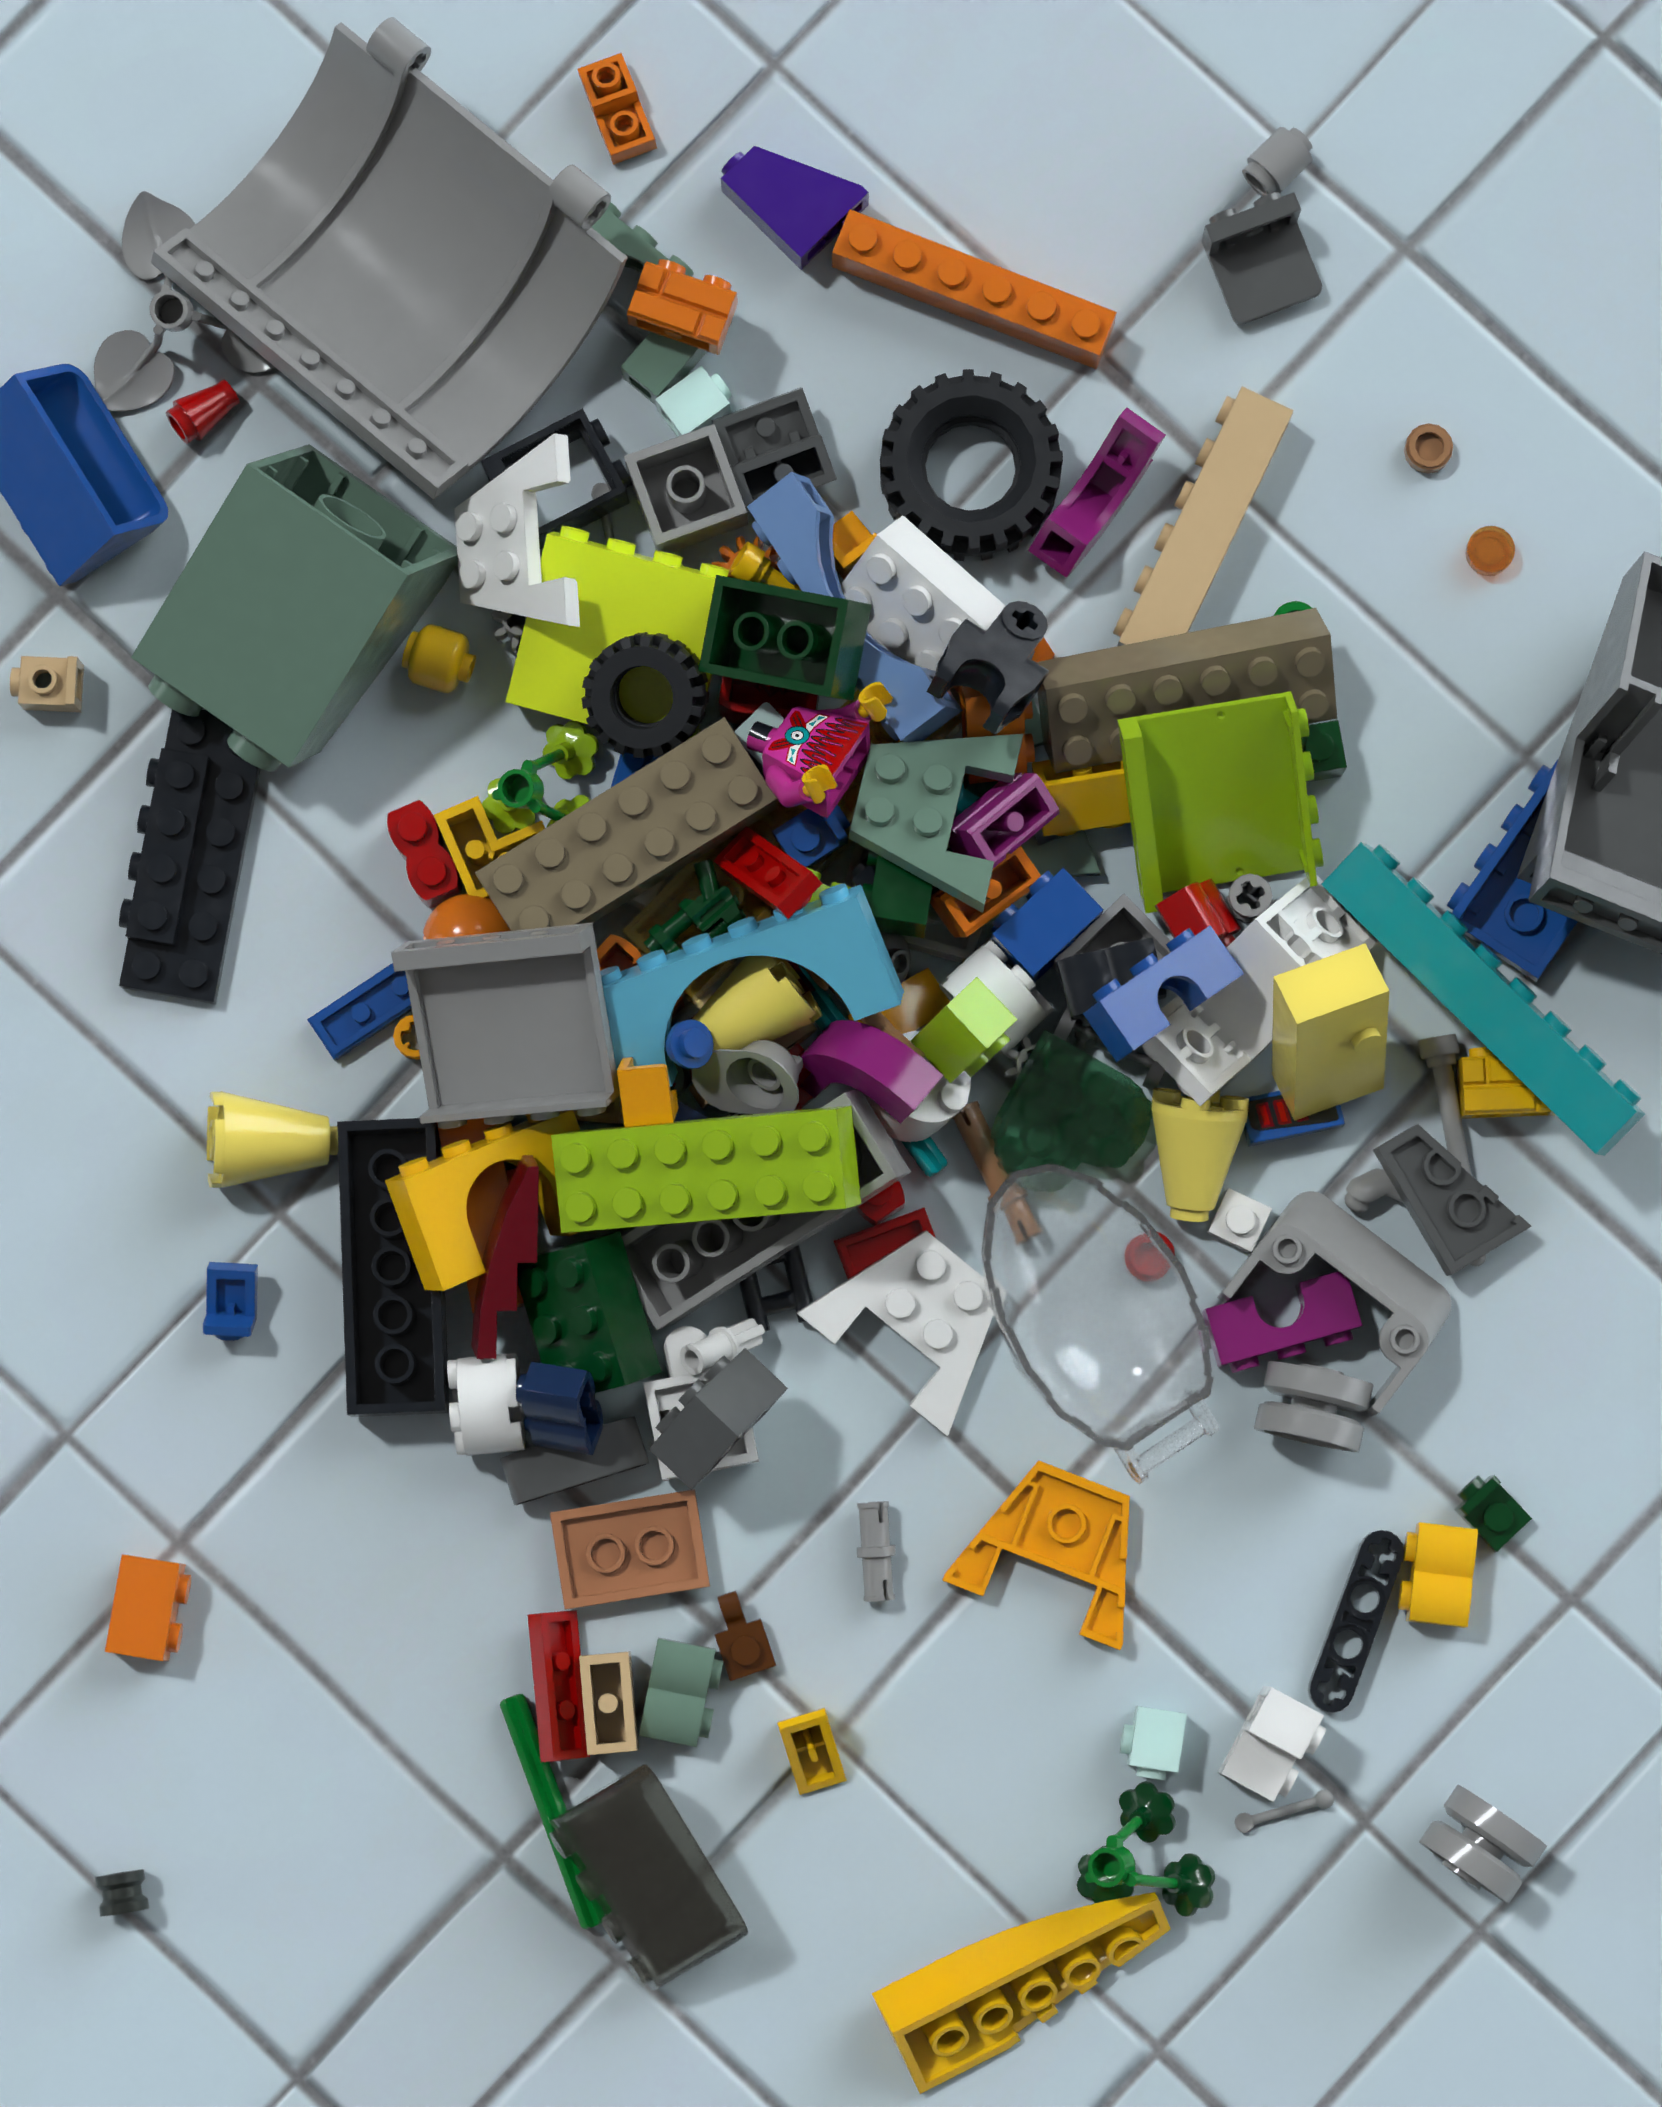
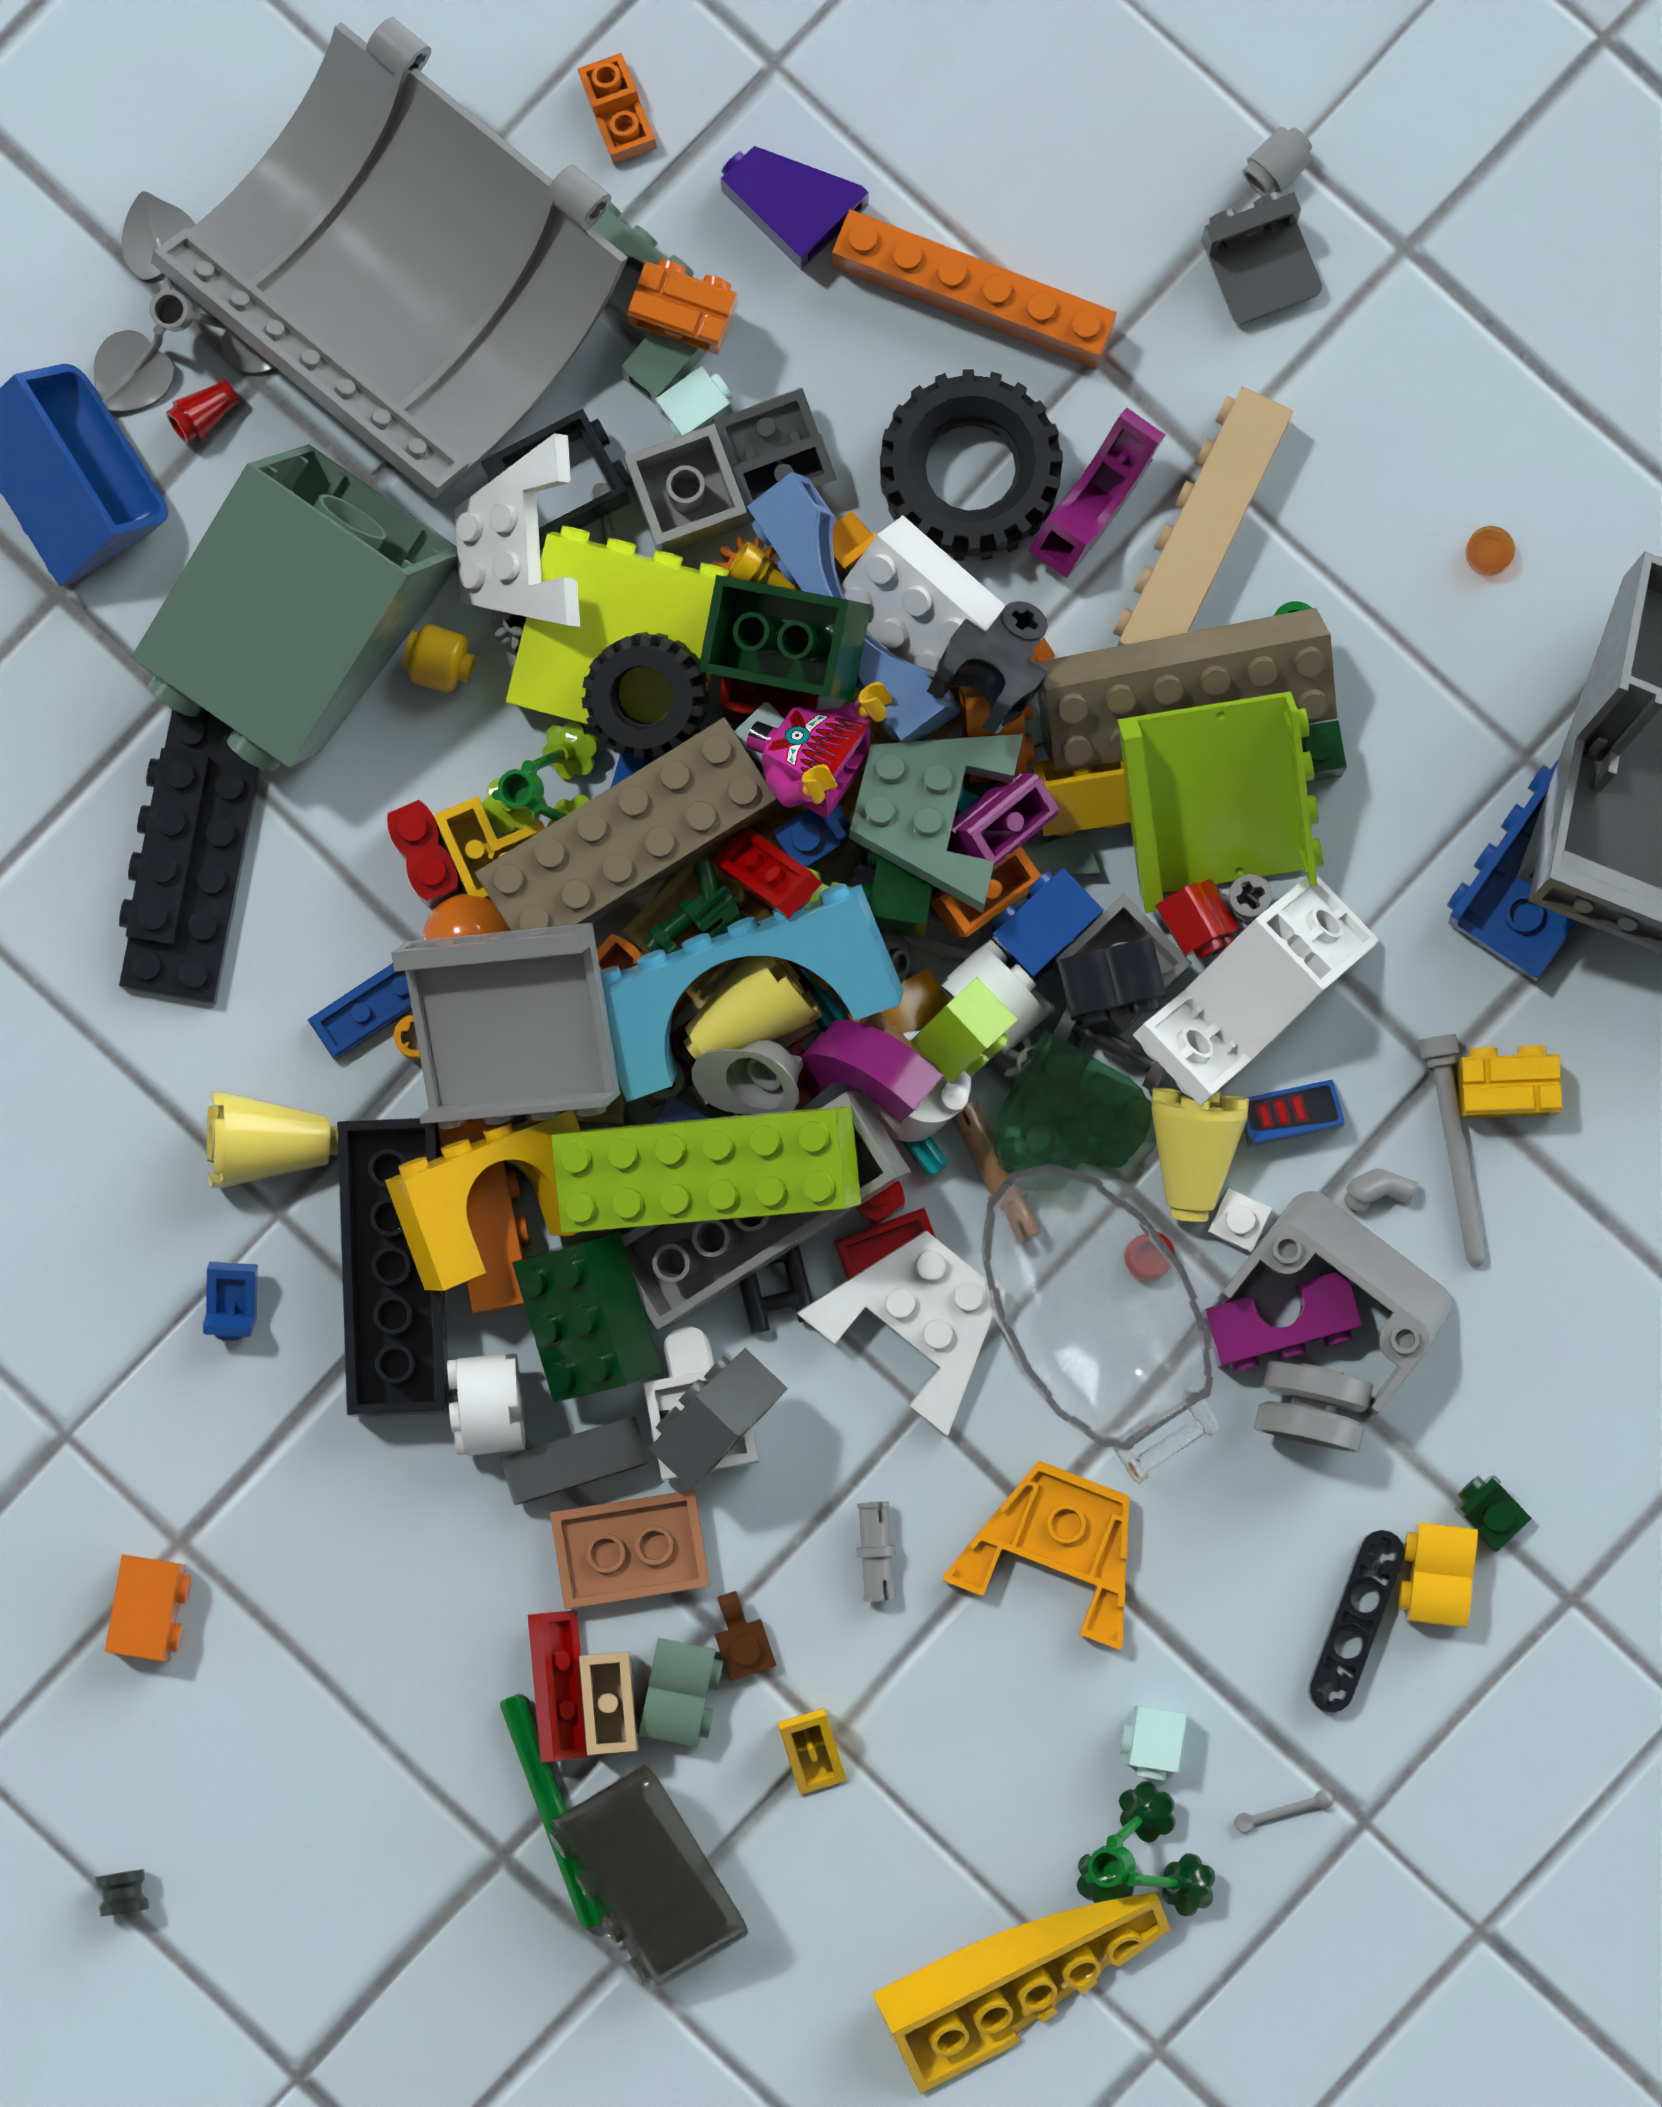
tan brick [10,656,84,713] -> none
dark red slope [471,1155,539,1359] -> none
dark blue brick [516,1362,603,1455] -> none
light orange panel [617,1057,679,1127] -> none
blue plate [665,1019,714,1069] -> none
white axle [680,1318,765,1375] -> none
arch [1083,925,1244,1062] -> none
white brick [1218,1686,1326,1802] -> none
light yellow brick [1272,943,1389,1121] -> none
teal brick [1321,842,1645,1156] -> none
dark grey wing [1373,1124,1532,1276] -> none
medium nougat tile [1404,423,1453,474] -> none
light grey wheel [1419,1785,1547,1904] -> none

